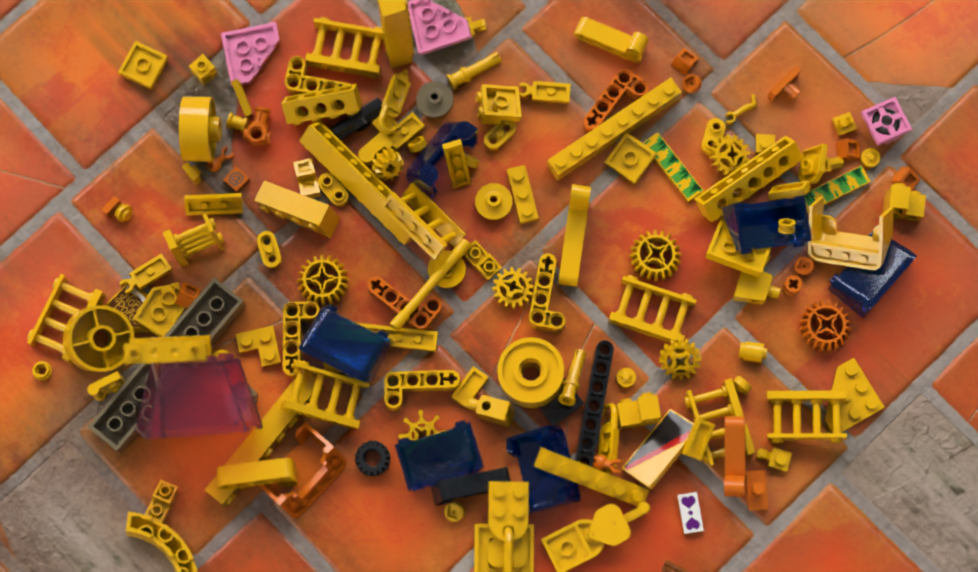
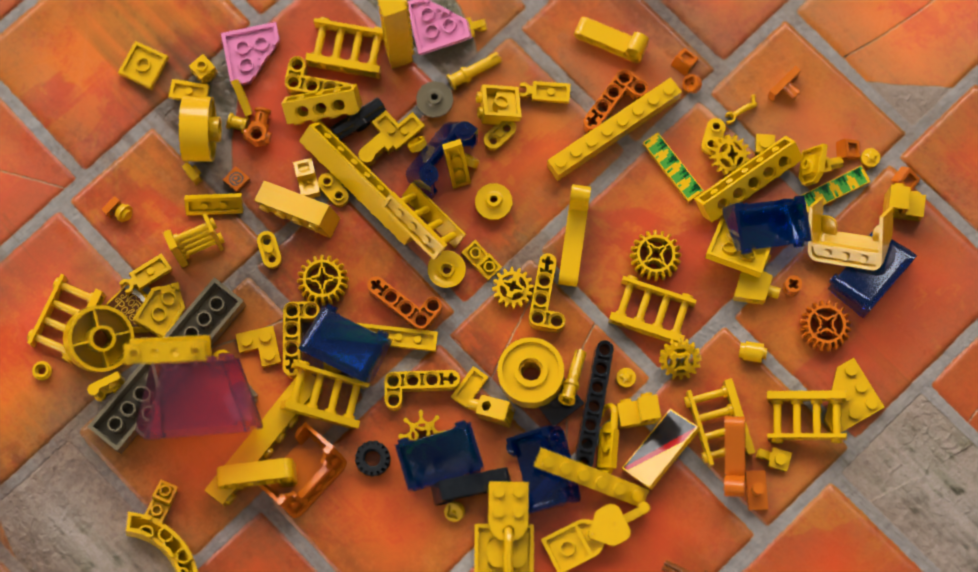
orange slope [175,281,201,309] -> none
orange arm [207,146,234,172] -> none
yellow gear [371,148,404,182] -> none
yellow plate [378,69,411,134] -> none
yellow piece [389,239,471,331] -> none
yellow plate [507,165,539,224] -> none
orange arm [593,455,624,473] -> none
yellow plate [604,132,657,185] -> none
white tile [677,492,704,534] -> none
yellow tile [682,417,715,461] -> none
yellow tile [733,376,751,394] -> none
yellow tile [768,181,811,200] -> none
yellow bush [778,218,796,234] -> none
orange tile [795,256,815,276] -> none
yellow tile [831,112,857,137] -> none
bright pink piece [860,97,912,146] -> none
none -> yellow plate [168,79,210,101]

